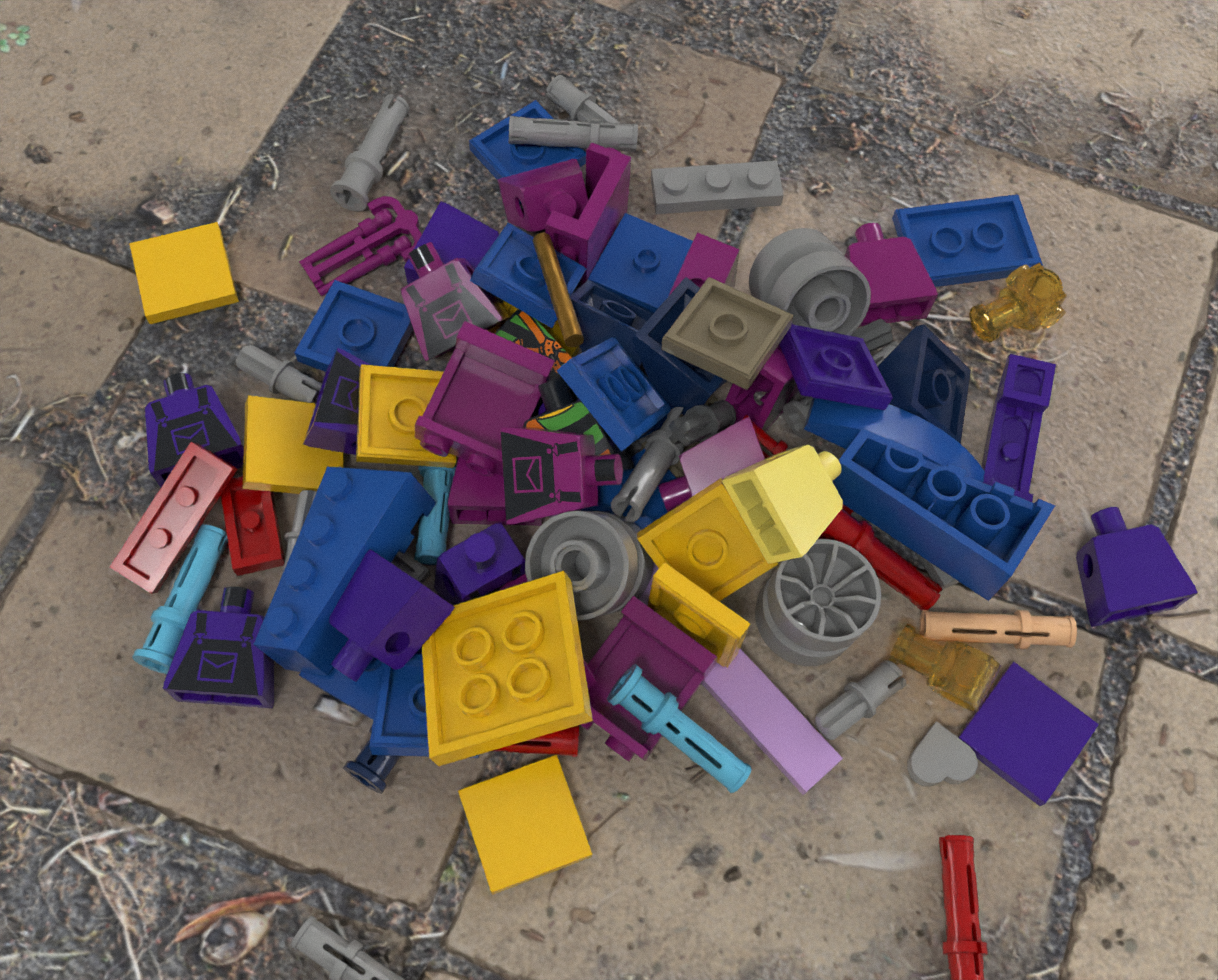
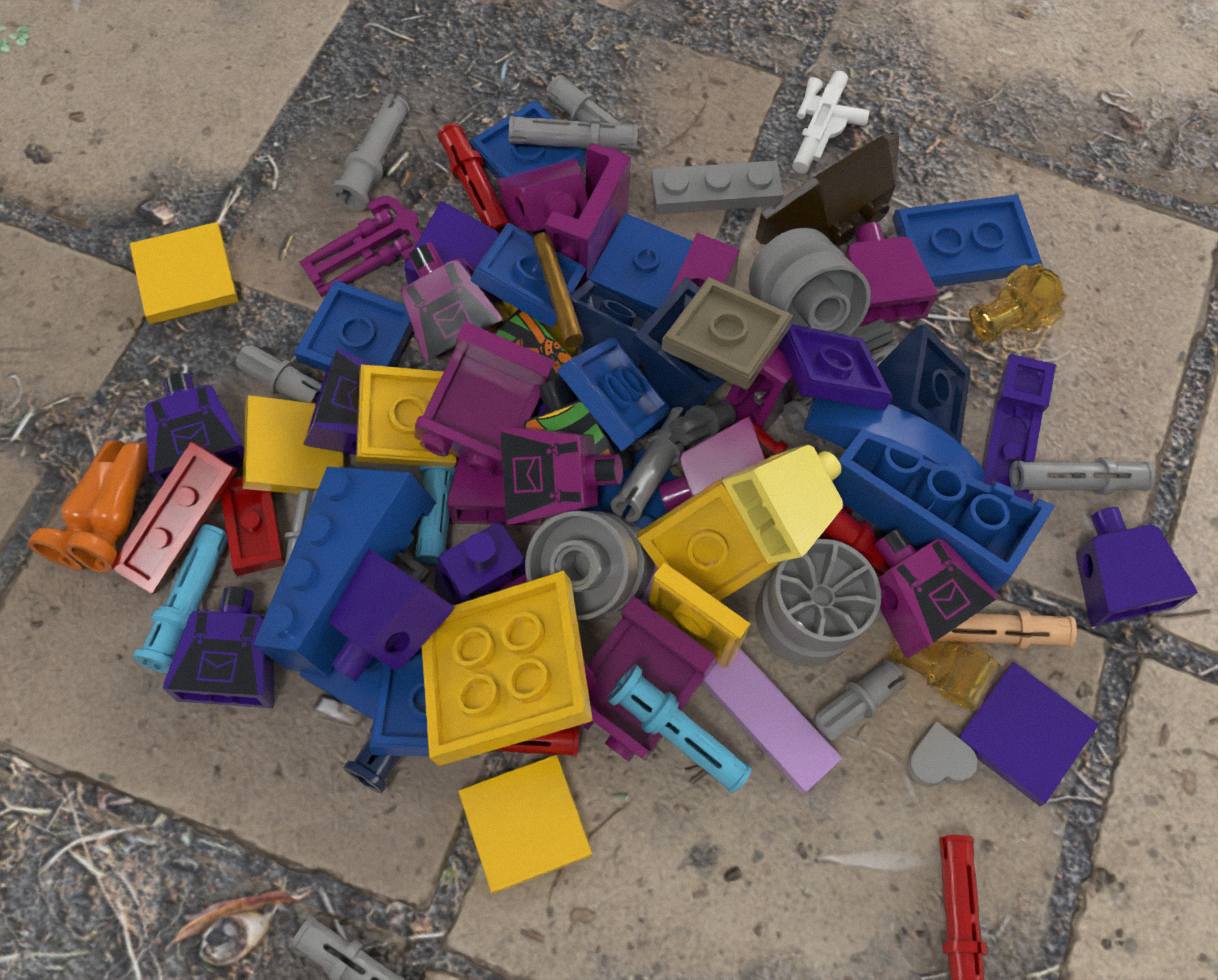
none -> orange piece [28,440,149,573]
none -> red pin [437,123,513,234]
none -> dark brown wedge [755,132,899,246]
none -> white piece [792,71,869,174]
none -> torso [874,528,999,659]
none -> light grey pin [1009,457,1156,495]

